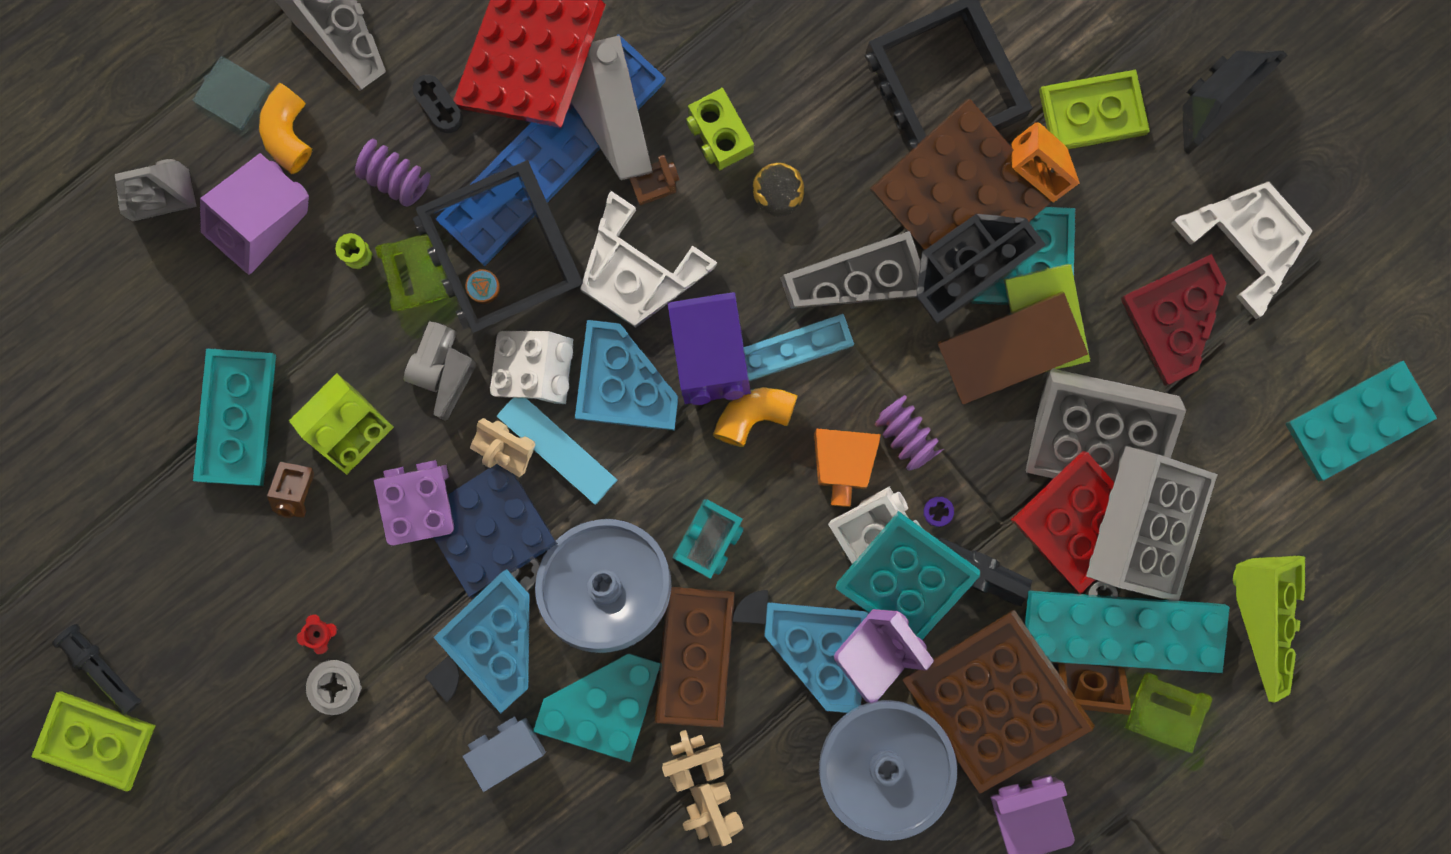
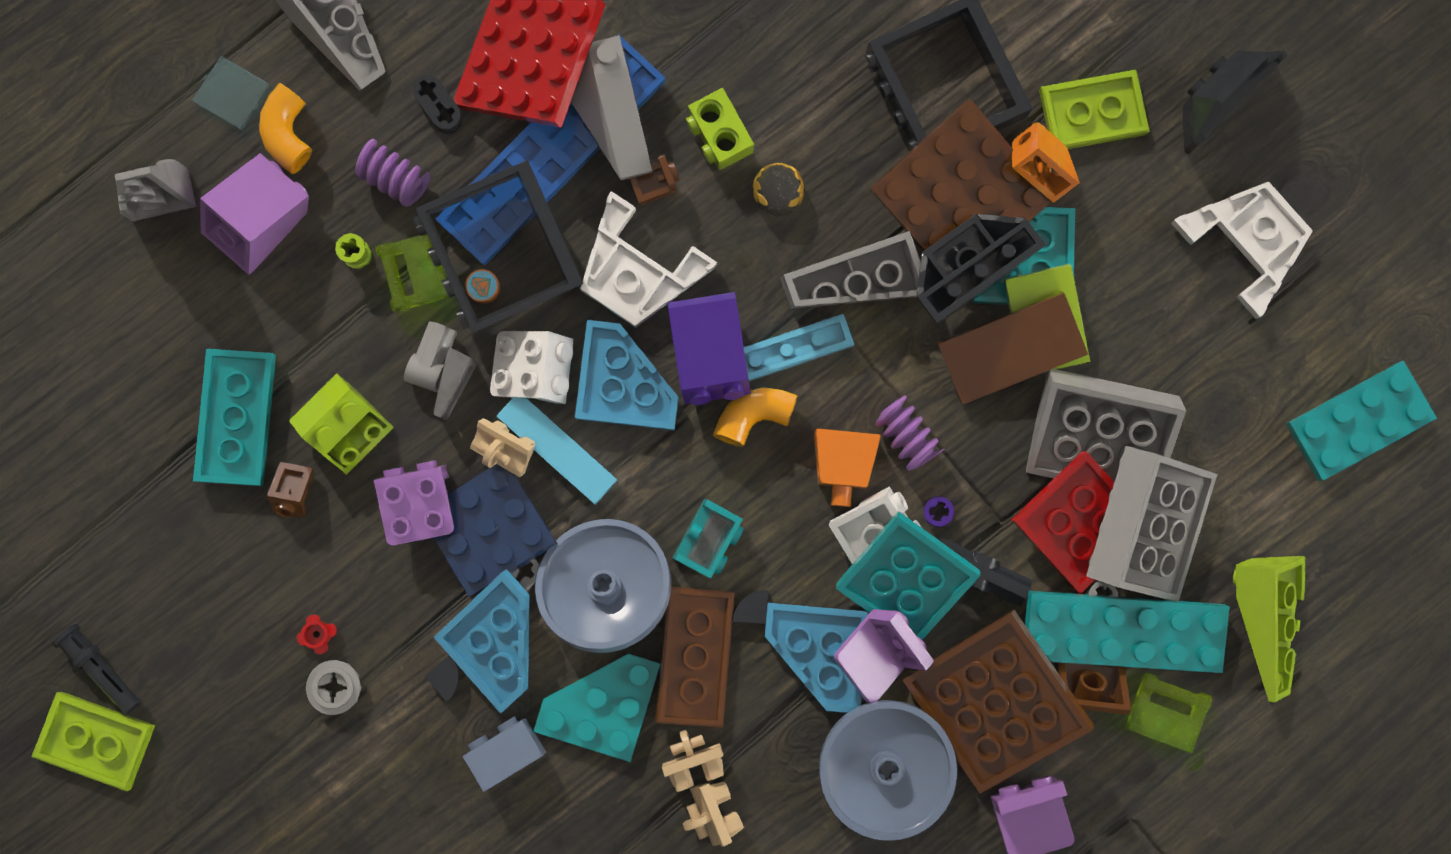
dark red plate [1120,254,1227,386] -> none

